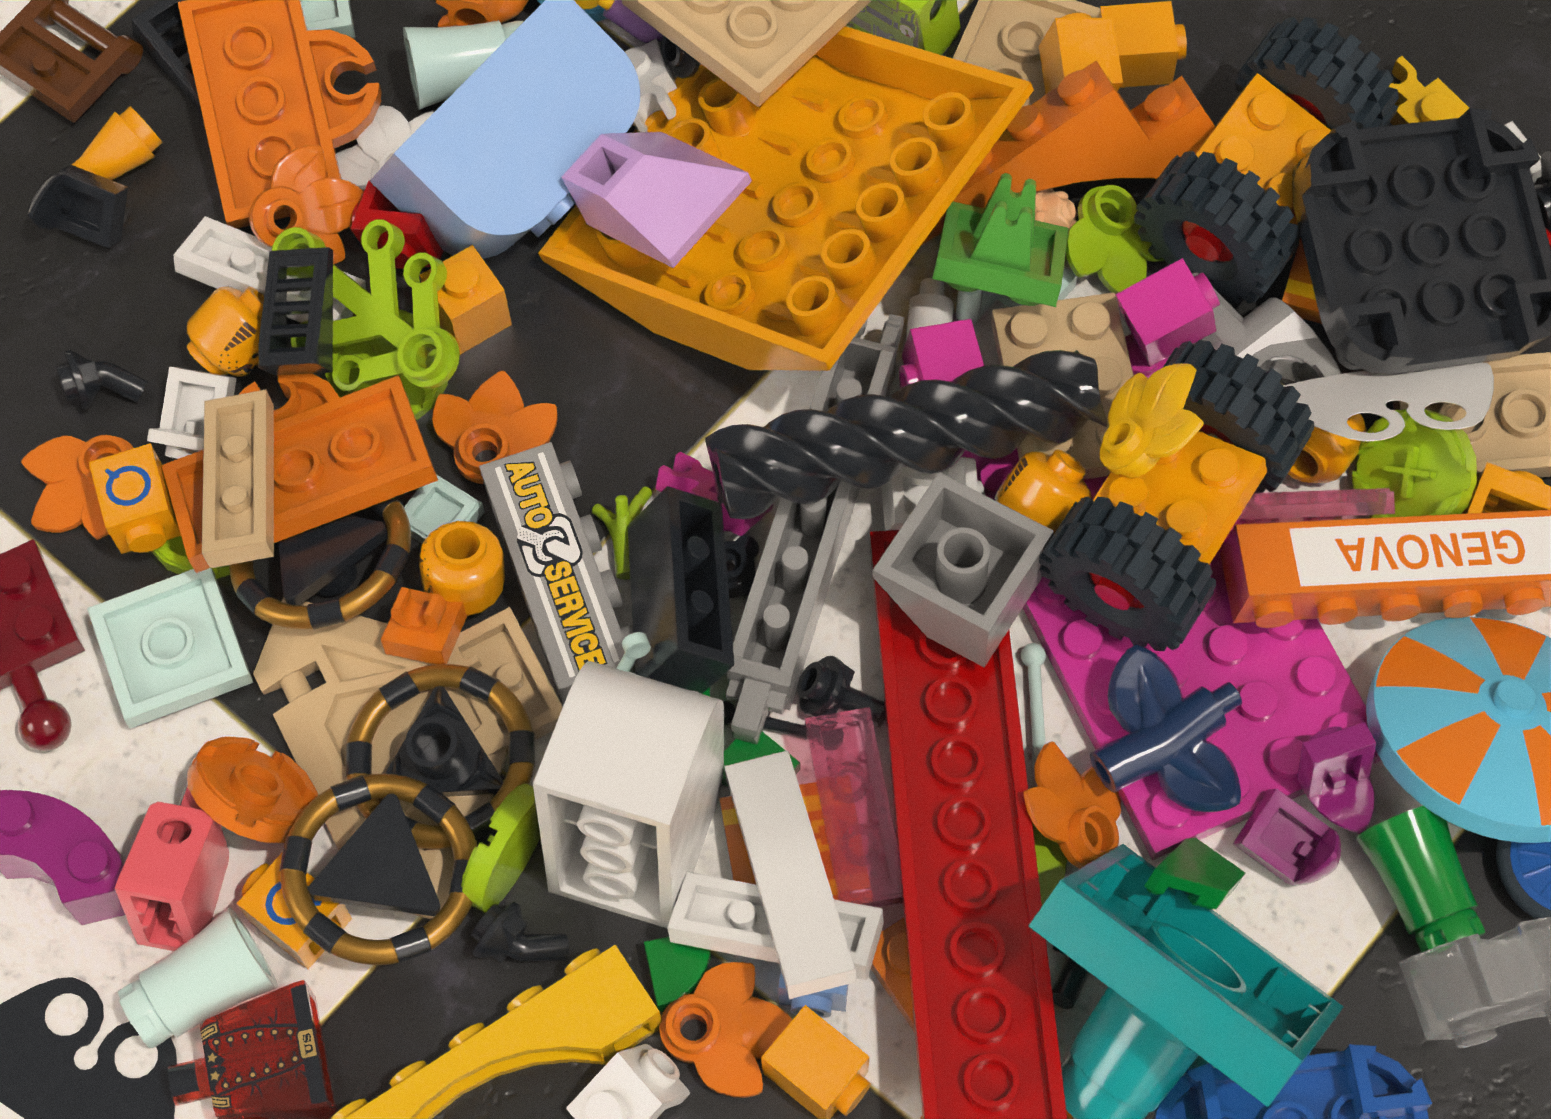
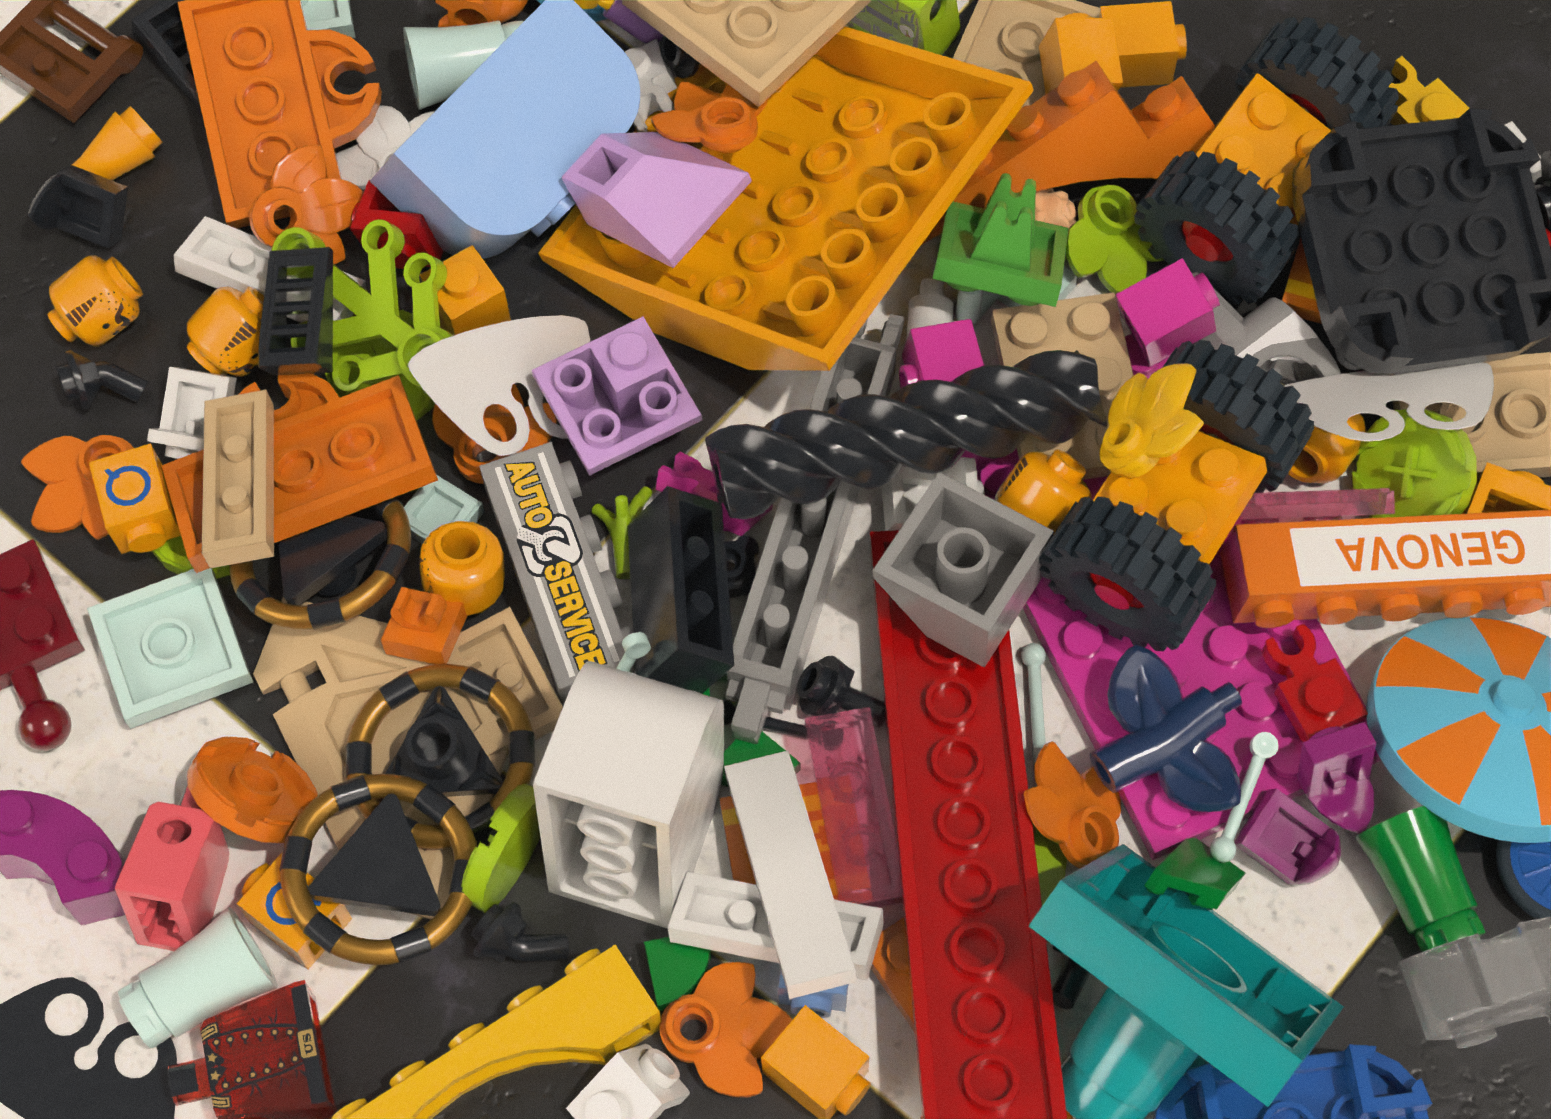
none -> light orange head [47,255,143,347]
none -> white piece [408,315,590,456]
none -> lavender slope [532,317,702,476]
none -> orange plate [651,81,767,153]
none -> light aqua hinge [1210,732,1279,863]
none -> red plate [1262,624,1368,743]

